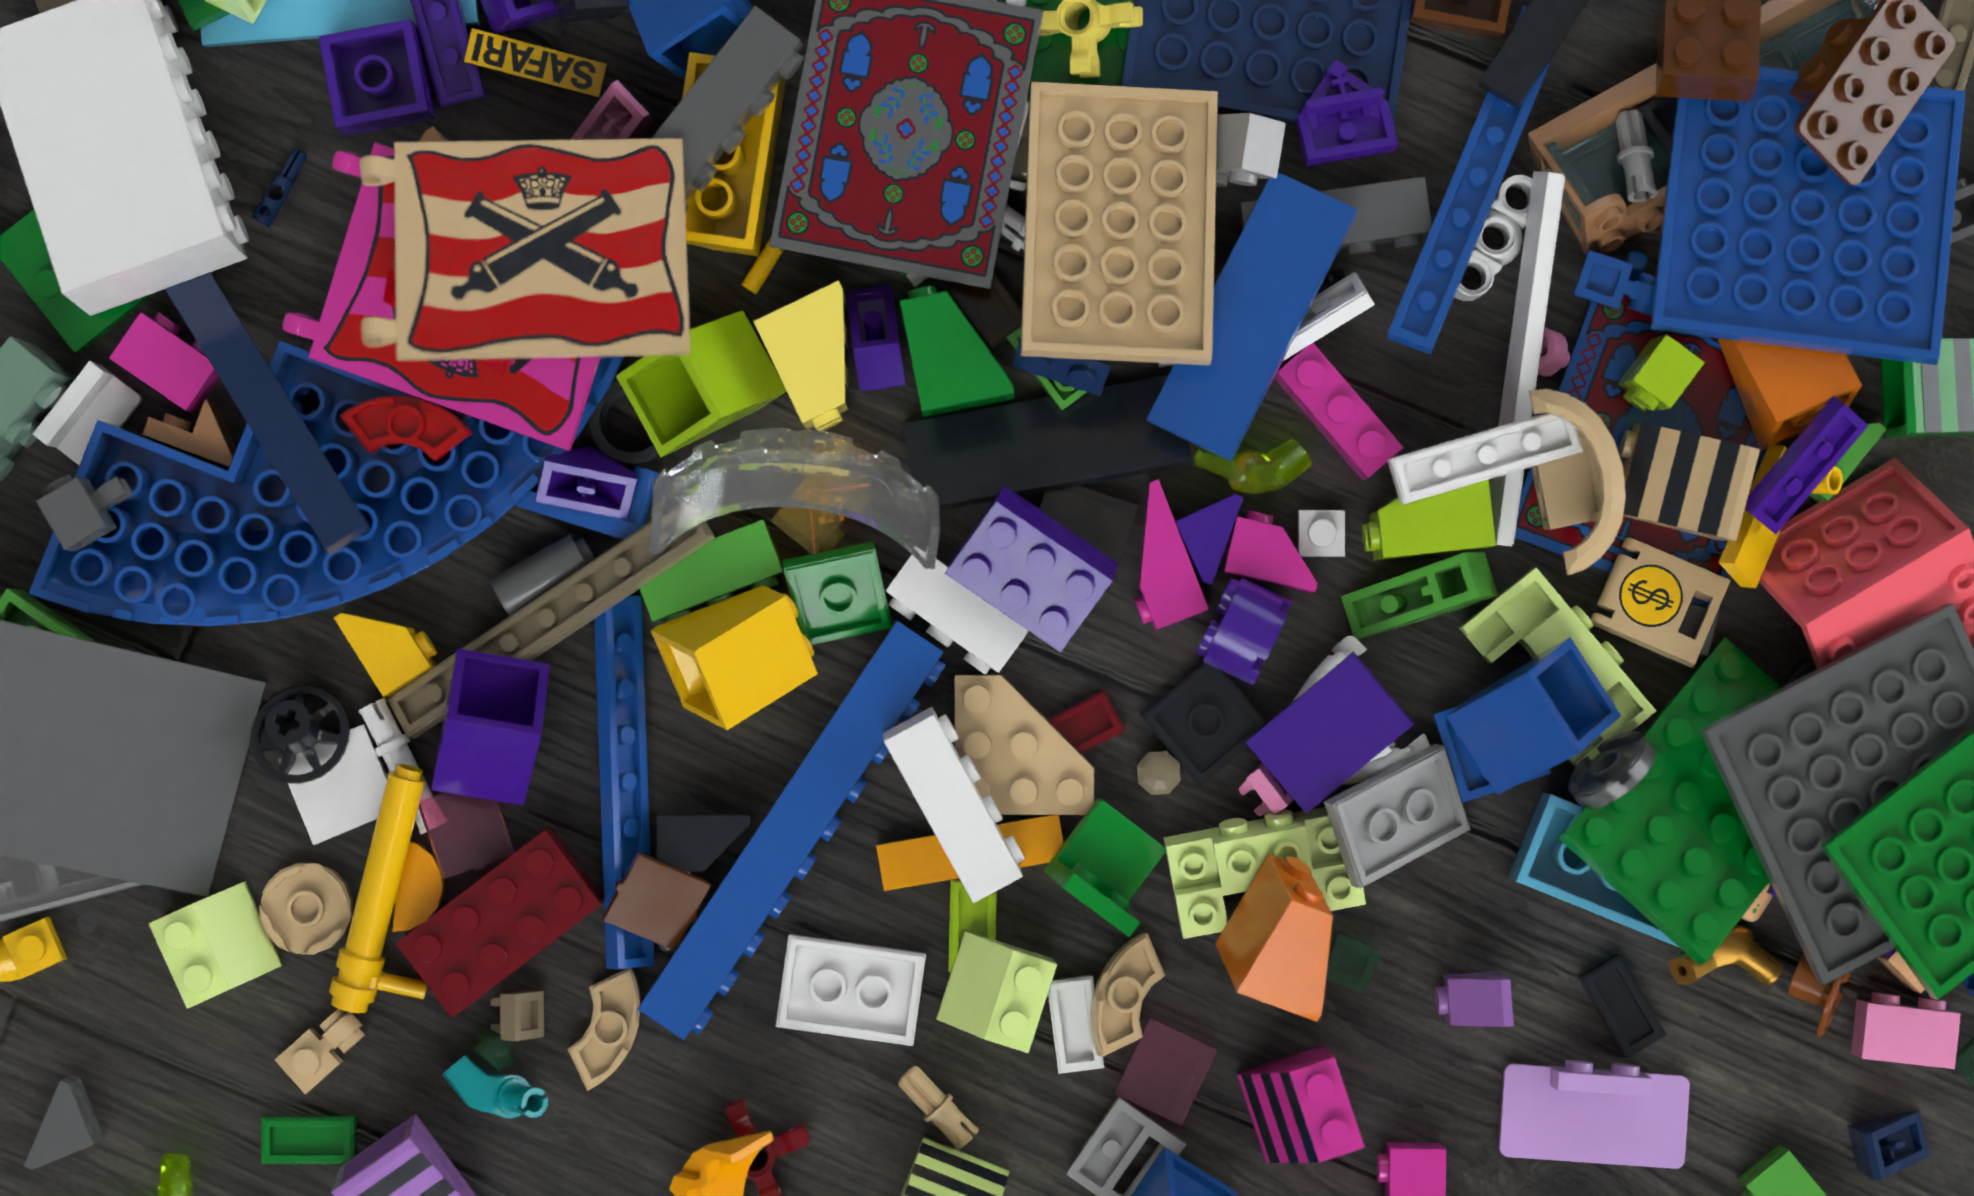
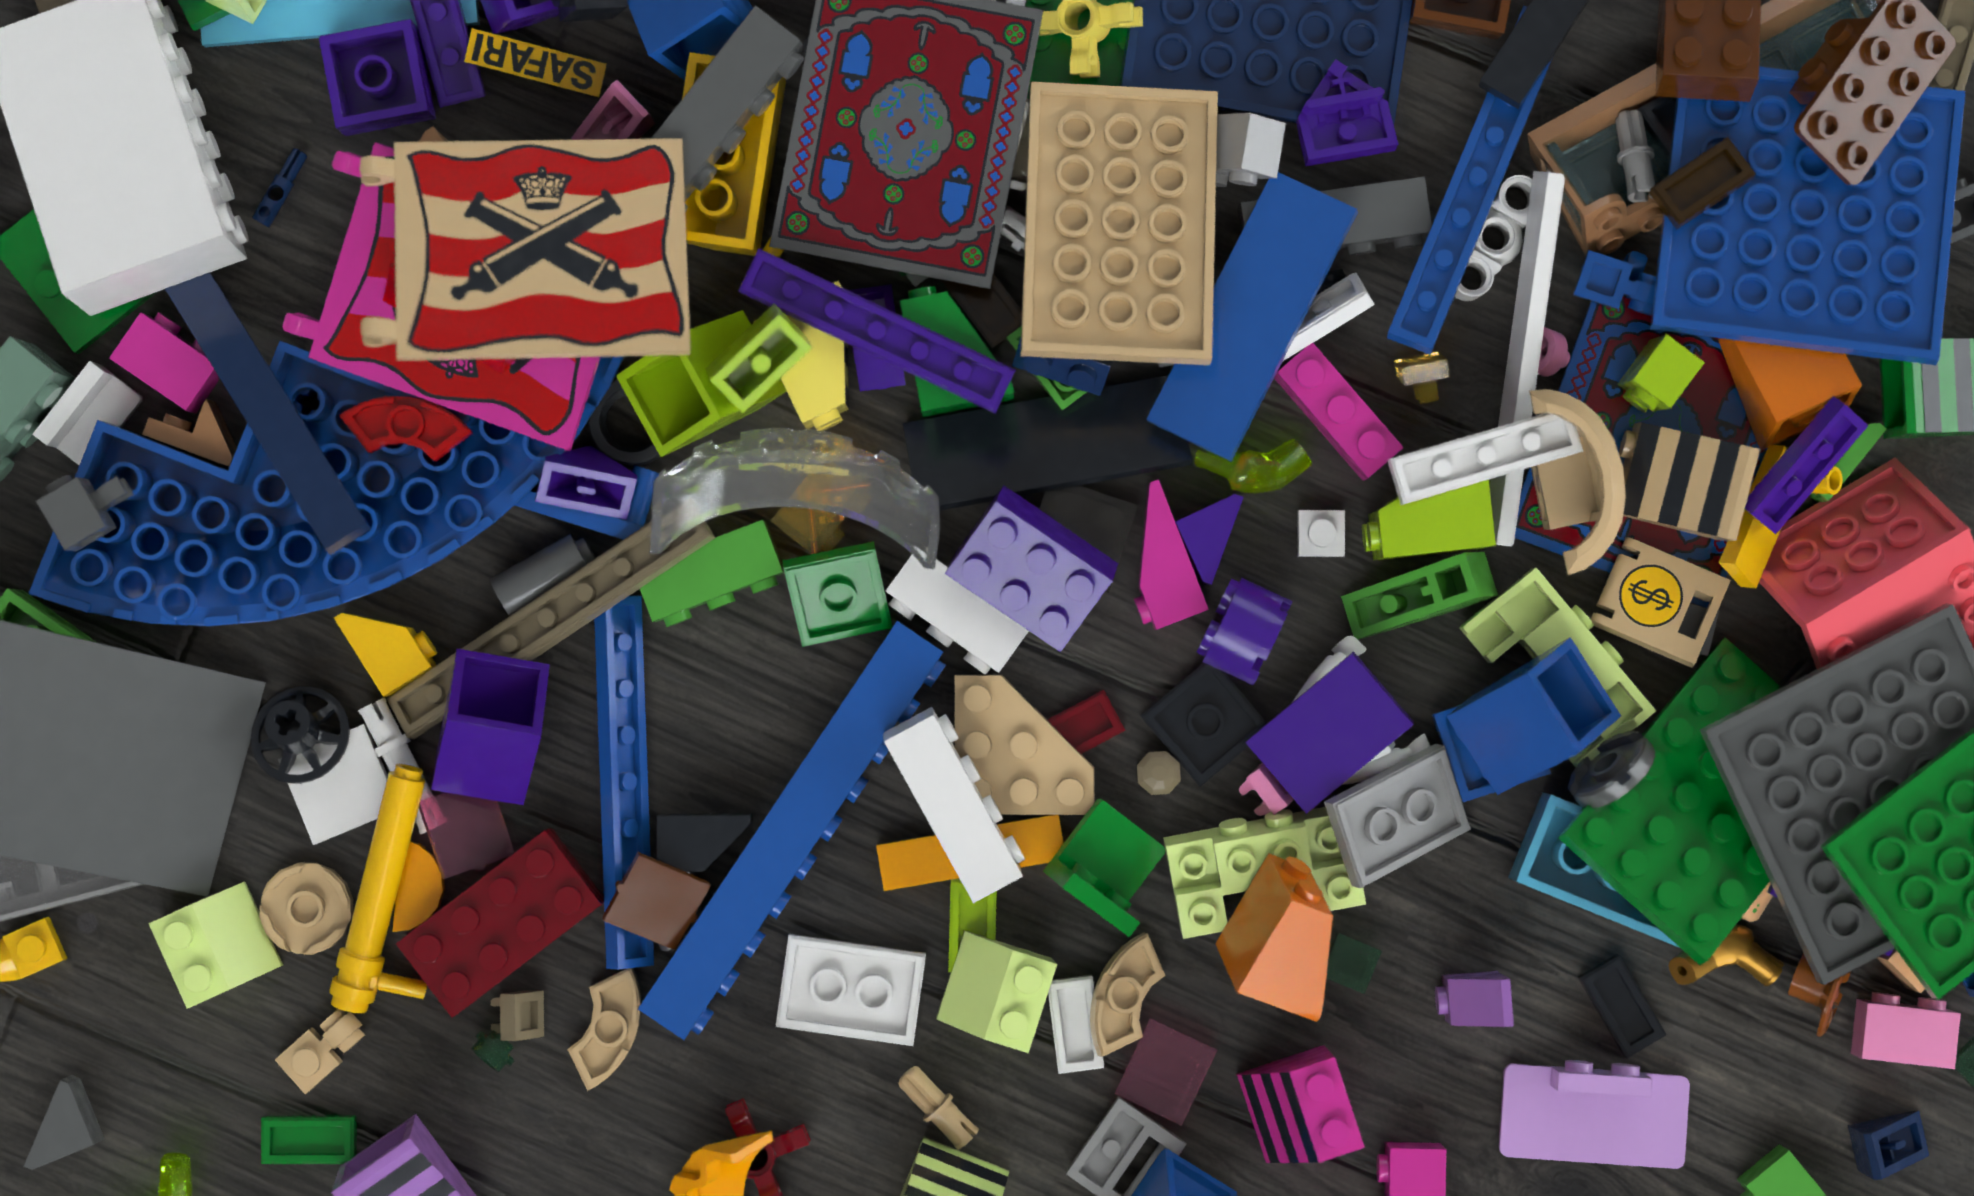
teal arm [442,1055,548,1118] -> none
yellow slope [651,585,818,730] -> none
dark pink slope [1222,511,1317,593] -> none
none -> lime brick [706,304,812,413]
none -> dark purple tile [739,249,1015,414]
none -> clear yellow tile [1394,352,1450,404]
none -> dark brown tile [1649,137,1756,230]

